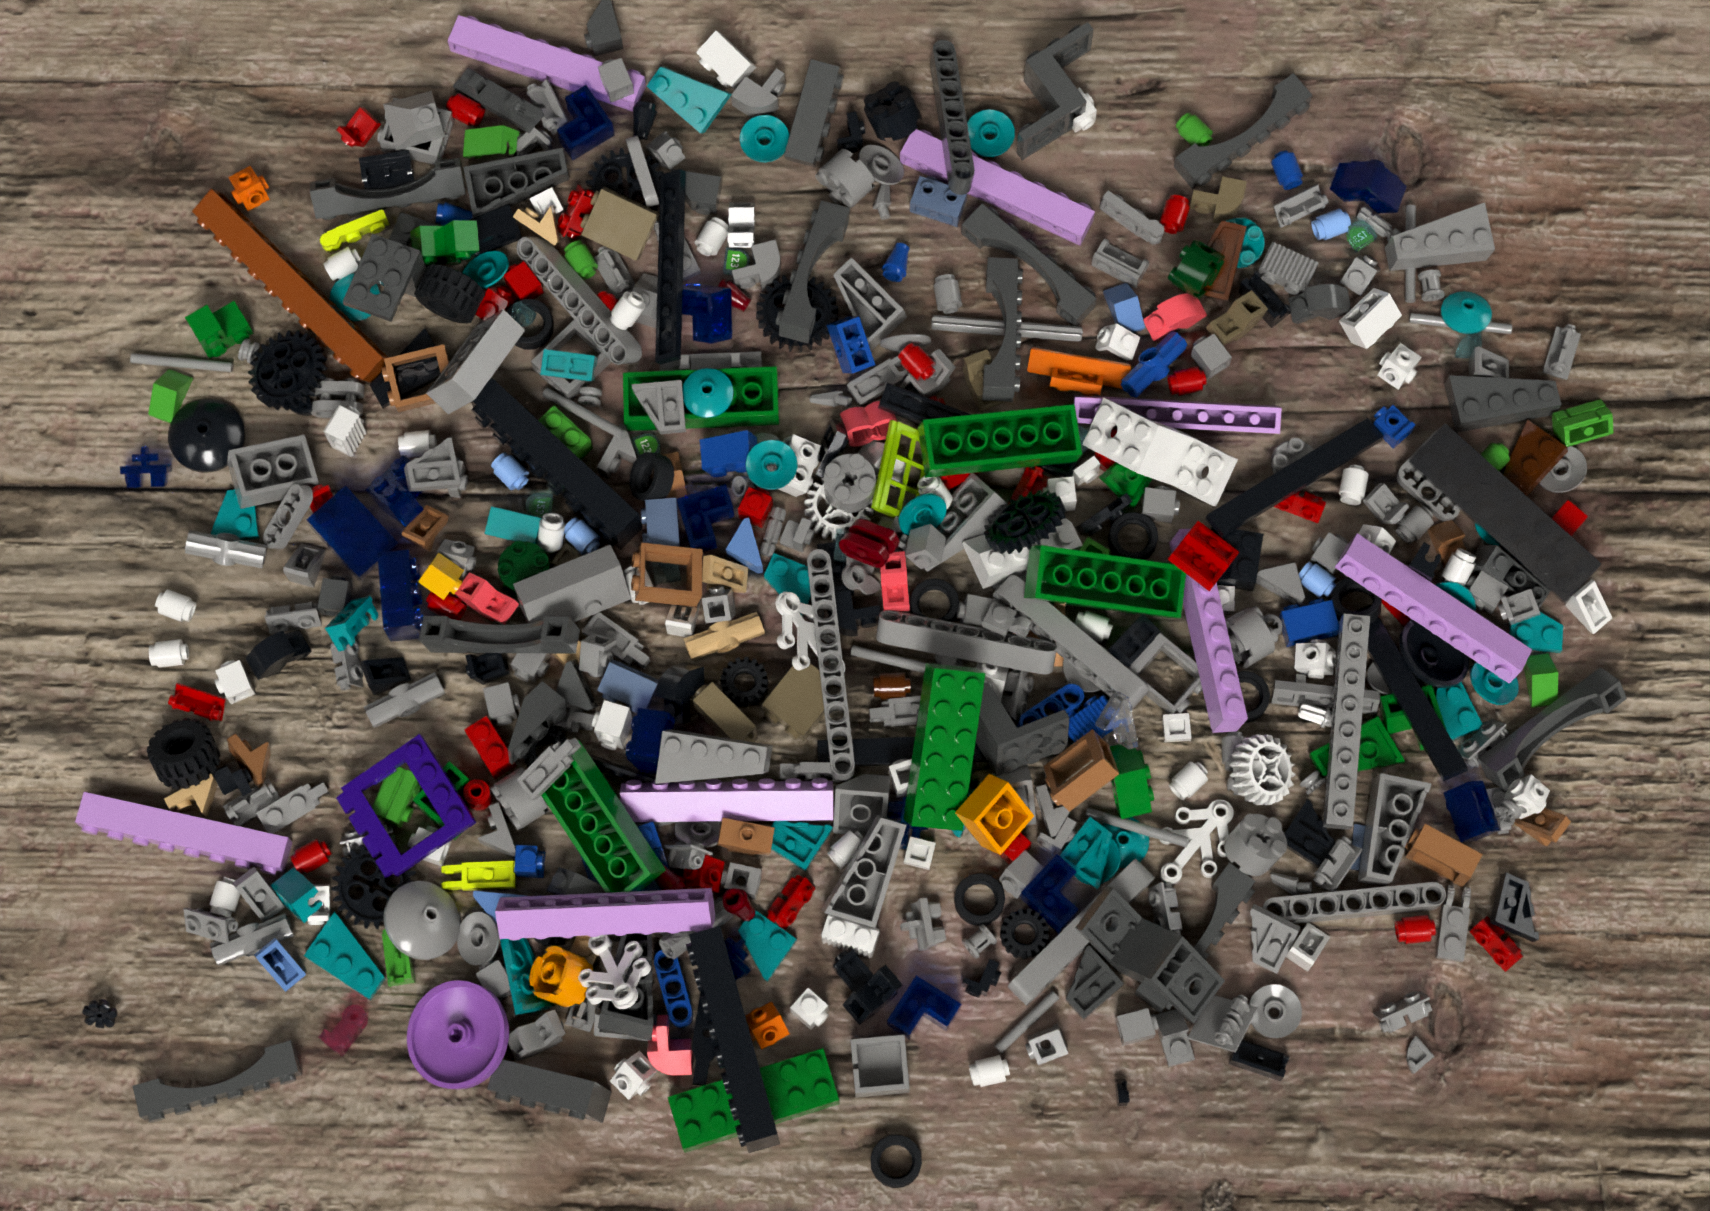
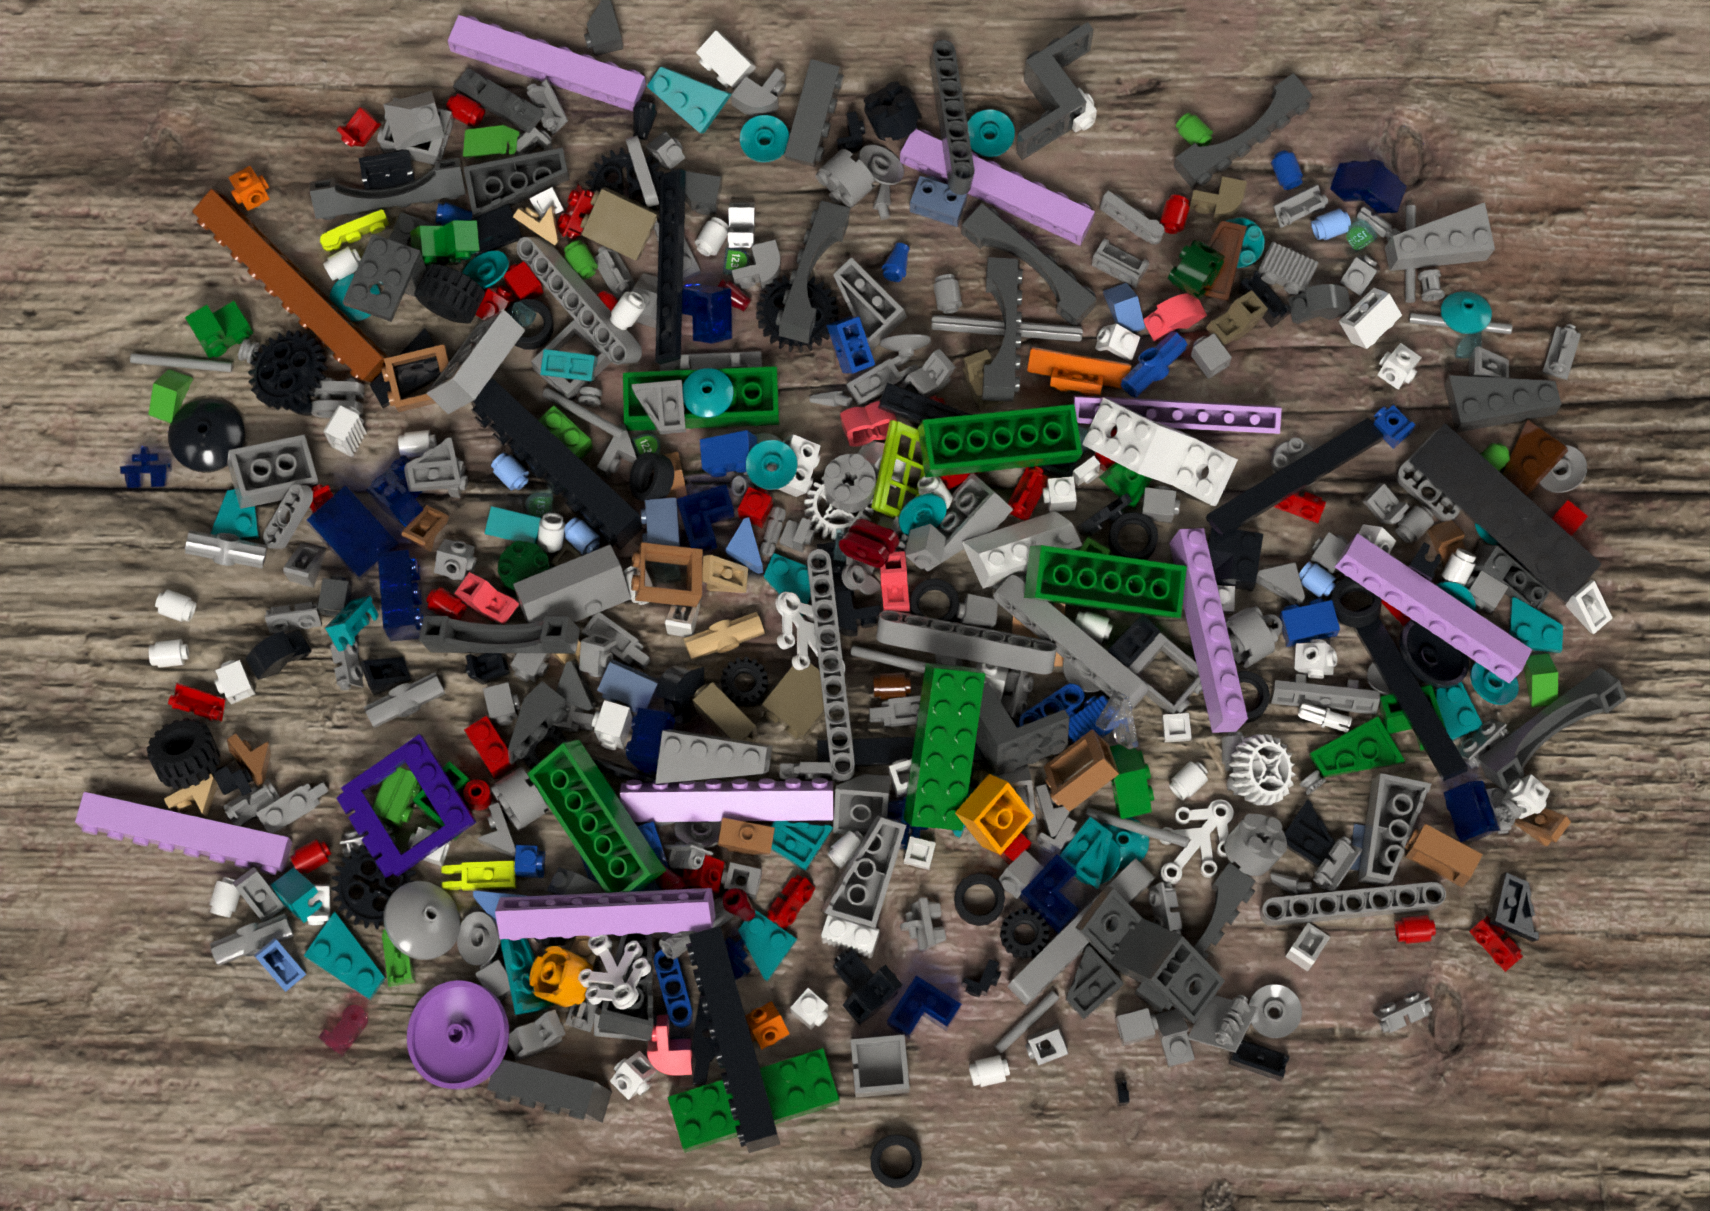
black plant [82,999,118,1028] -> none
dark grey arch [133,1040,302,1123] -> none
light grey hinge [183,908,238,944] -> none
yellow brick [418,552,464,600] -> none
light grey hinge [517,738,581,801] -> none
clear blue brick [557,85,615,161] -> none
light grey brick [598,58,634,102] -> none
light grey brick [702,586,736,623] -> none
black wing [816,418,848,478] -> none
red brick [898,343,936,381] -> none
light grey bush [961,924,997,959] -> none
light grey plate [982,601,1031,638] -> none
black gear [984,490,1066,554] -> none
red brick [1167,366,1207,396] -> none
red slope [1167,521,1239,591] -> none
light grey wing [1250,904,1300,974] -> none
light grey brick [1323,614,1370,830] -> none
white brick [1339,465,1369,505] -> none
light grey tile [1406,1036,1434,1074] -> none
light grey hinge [1436,884,1471,962] -> none
light grey bracket [1498,589,1541,625] -> none
bright green brick [1552,399,1614,447] -> none

